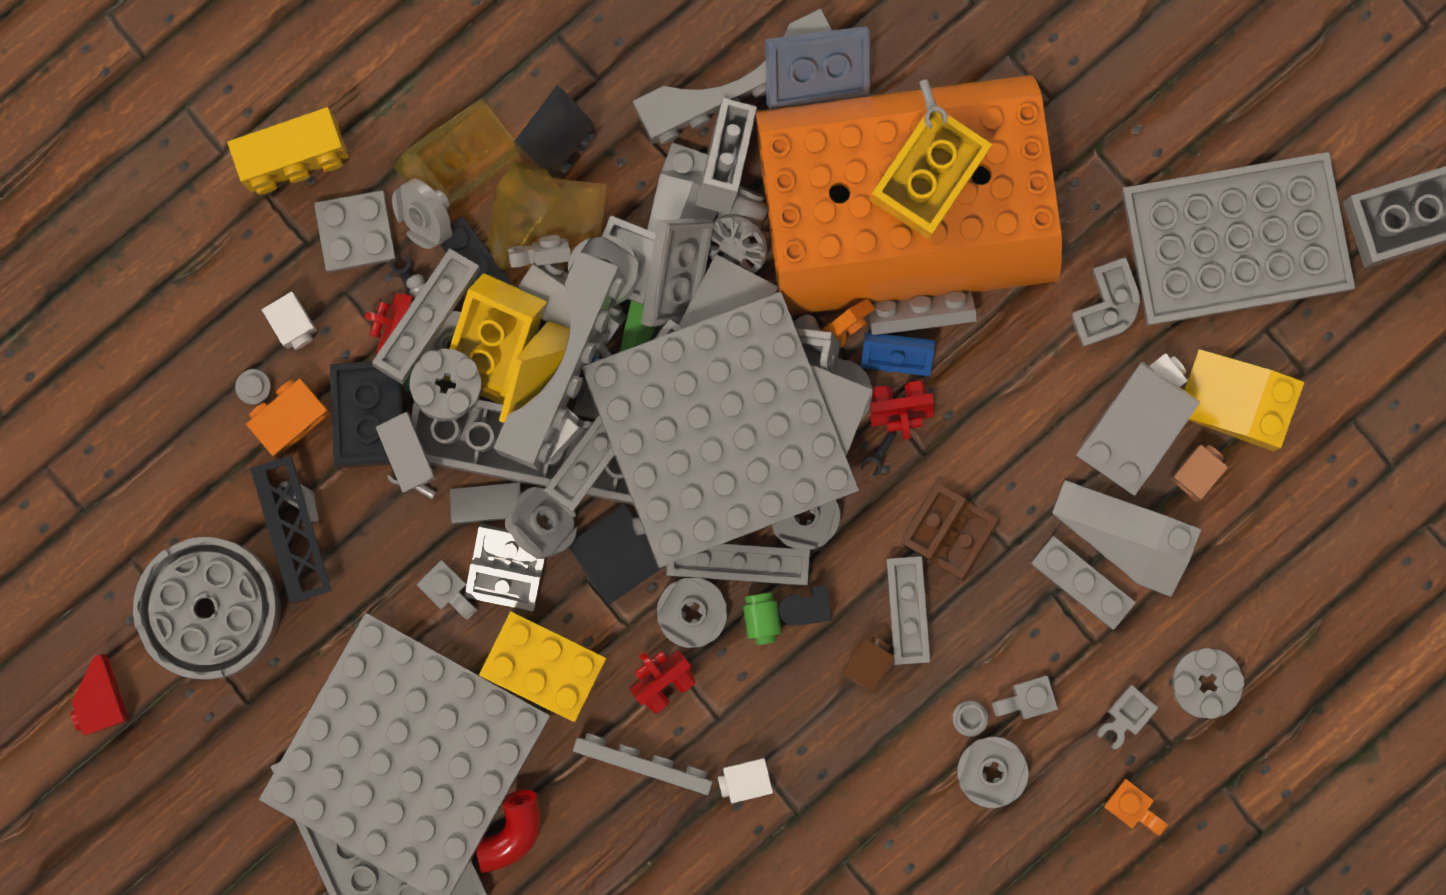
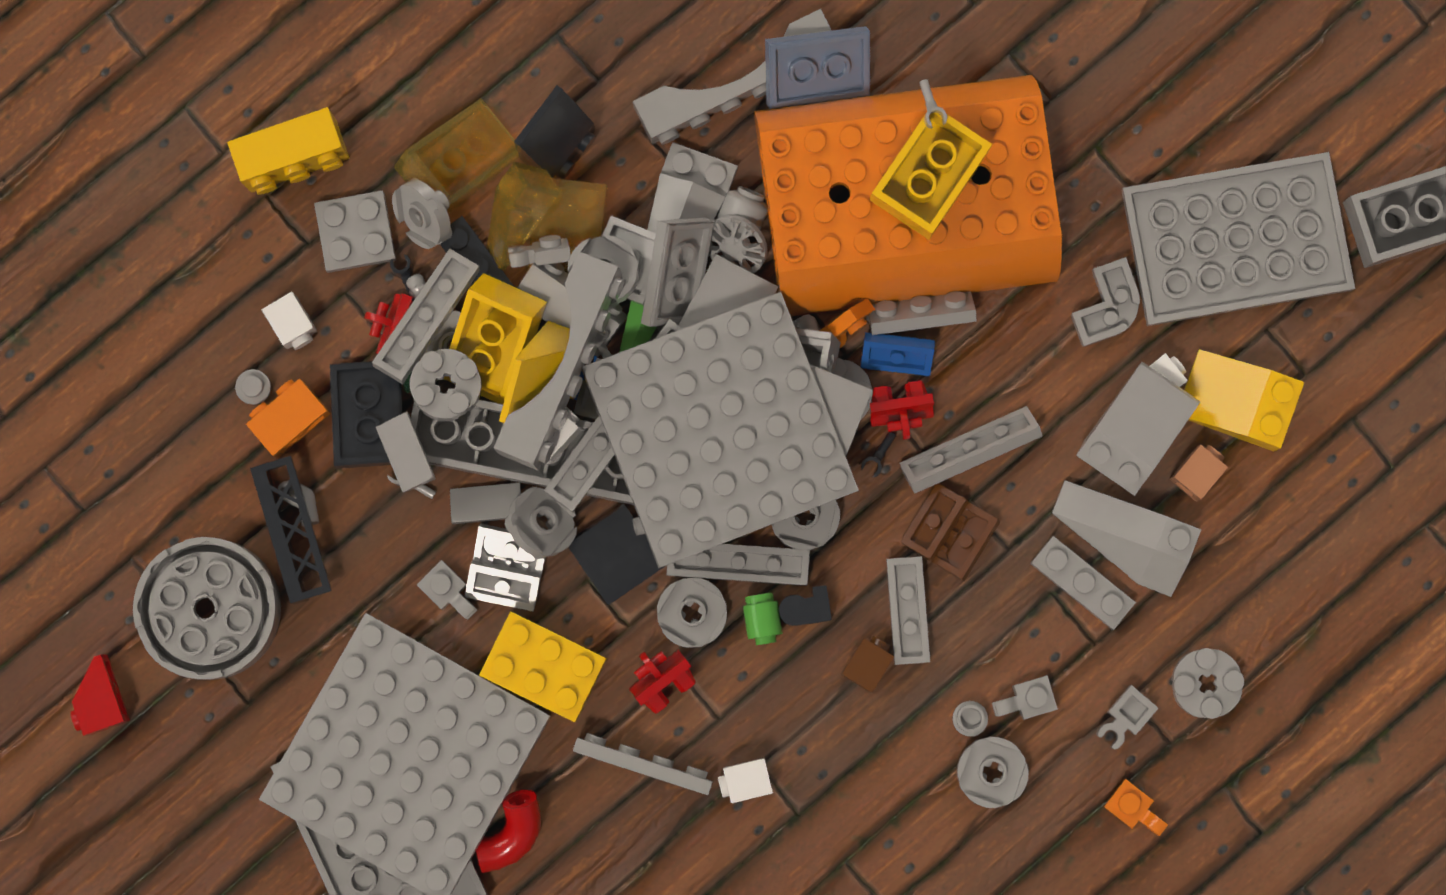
light grey brick [696,98,757,214] -> none
none -> light grey plate [899,406,1042,494]

